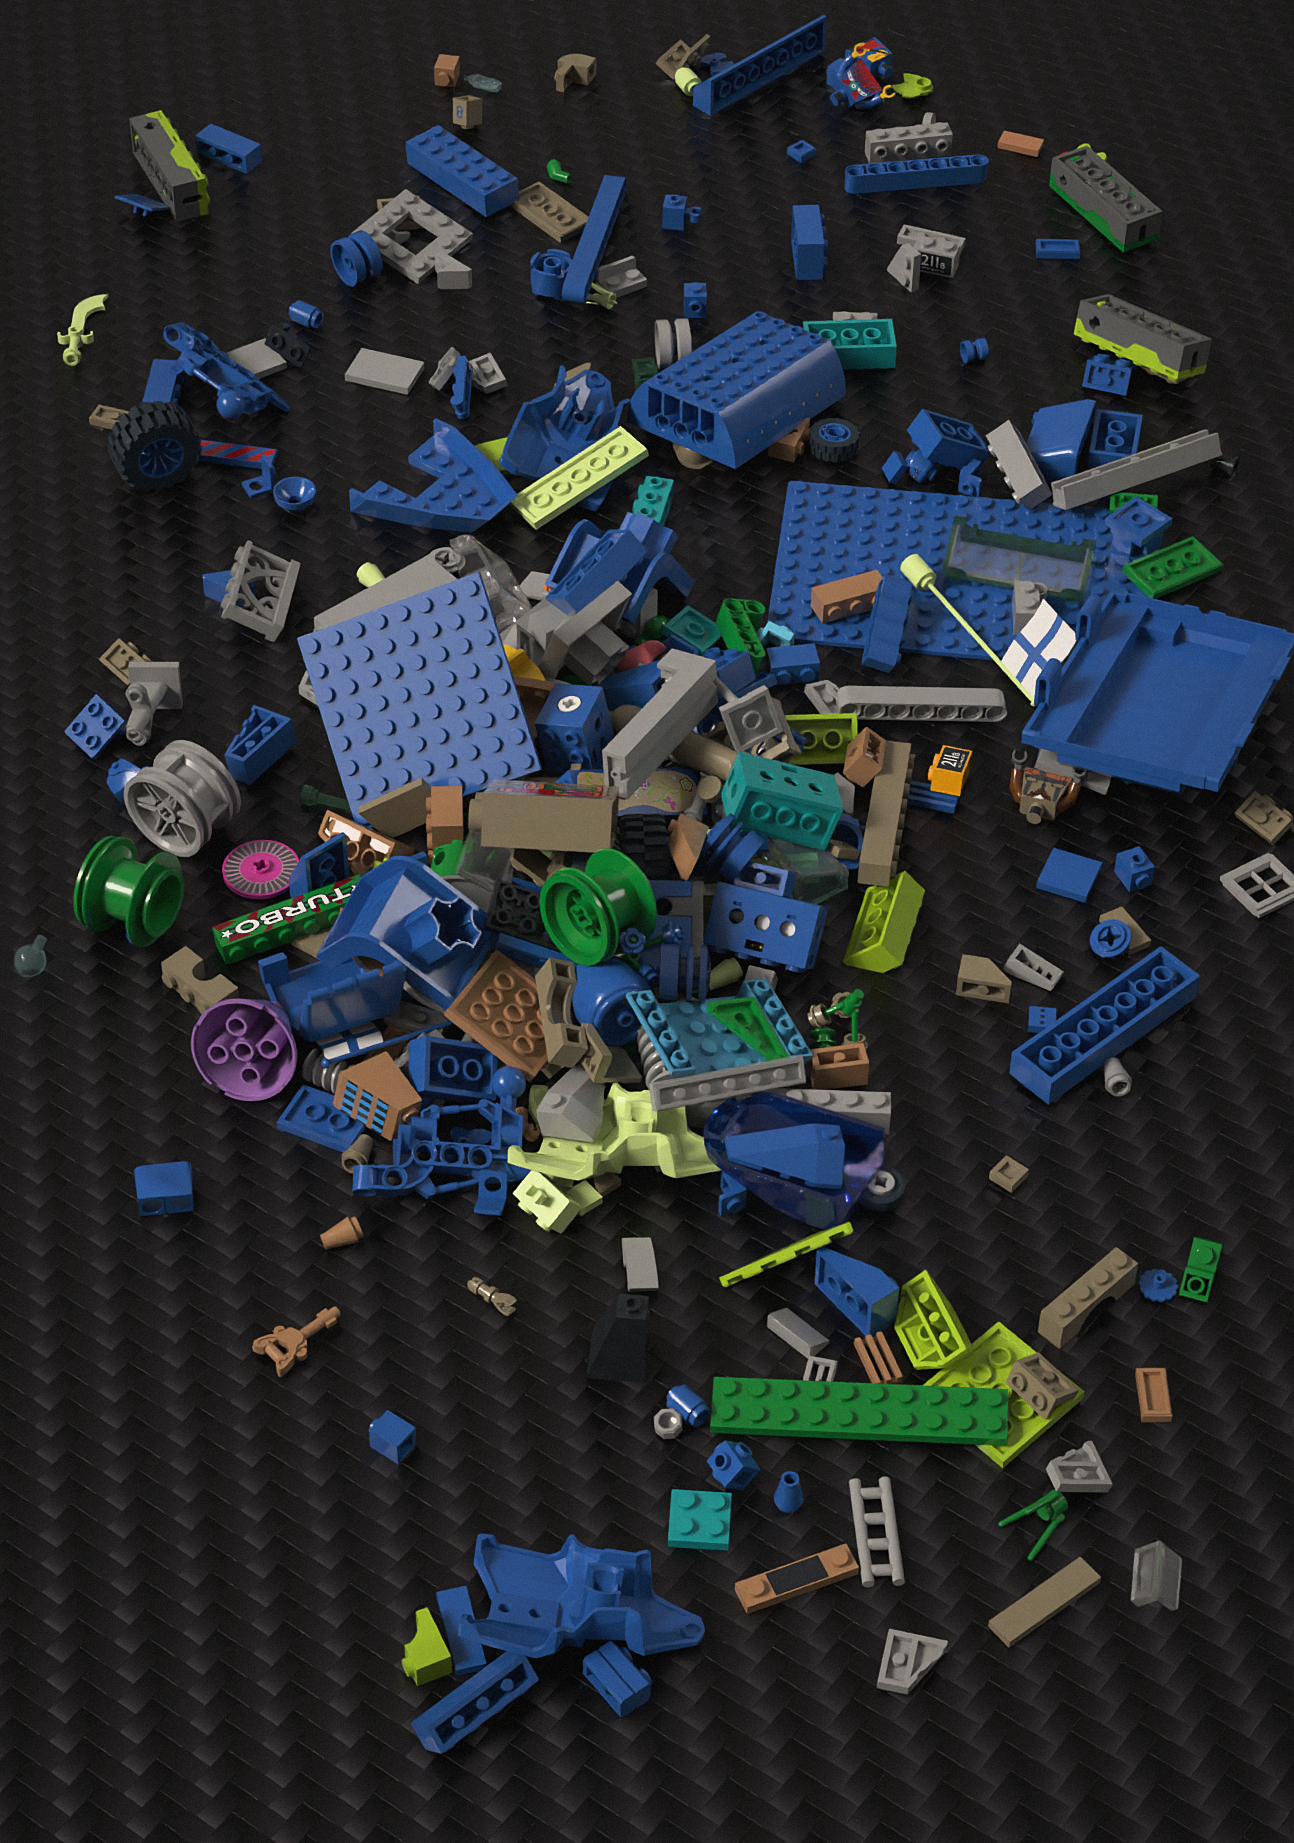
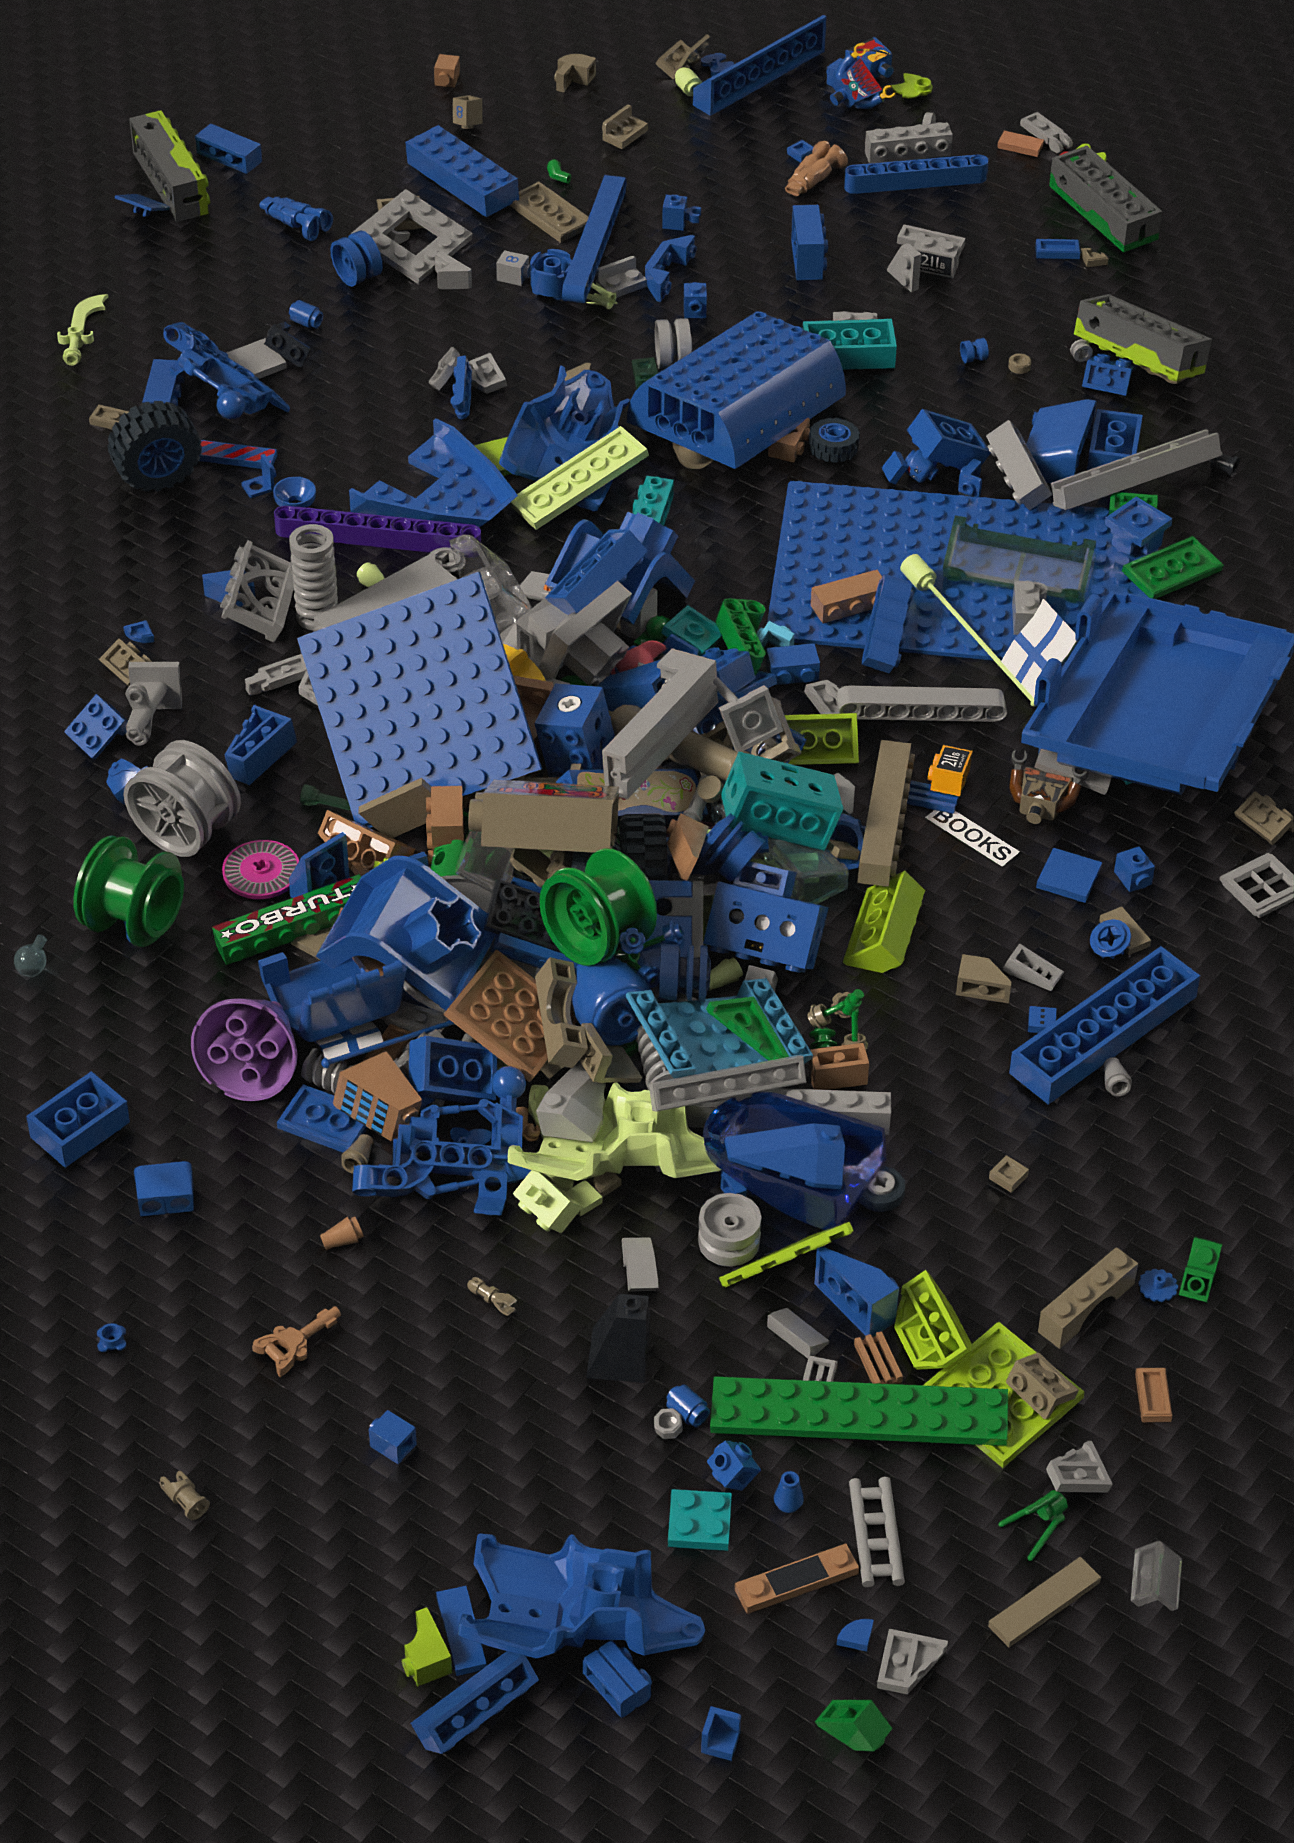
dark tan arch [161,946,239,1014] -> none
light grey tile [345,348,424,395] -> none
clear light blue piece [464,74,502,92] -> none
medium nougat brick [843,727,886,787] -> none
none -> blue brick [26,1071,130,1168]
none -> blue plate [97,1323,126,1352]
none -> blue tile [123,620,155,643]
none -> dark tan piece [160,1471,210,1520]
none -> light grey hinge [245,654,307,696]
none -> blue piece [259,197,333,241]
none -> dark purple beam [274,506,481,556]
none -> light grey piece [289,524,338,631]
none -> light grey brick [496,250,531,286]
none -> dark tan bracket [602,105,648,149]
none -> blue slope [645,235,697,302]
none -> light grey wheel [698,1193,762,1267]
none -> blue panel [701,1706,741,1761]
none -> medium nougat piece [785,141,848,196]
none -> green slope [815,1700,892,1751]
none -> blue tile [837,1619,874,1652]
none -> white sticker [925,810,1020,866]
none -> dark tan tile [1008,354,1031,374]
none -> light grey hinge [1020,112,1073,154]
none -> light grey bush [1070,339,1093,362]
none -> dark tan tile [1080,248,1108,267]

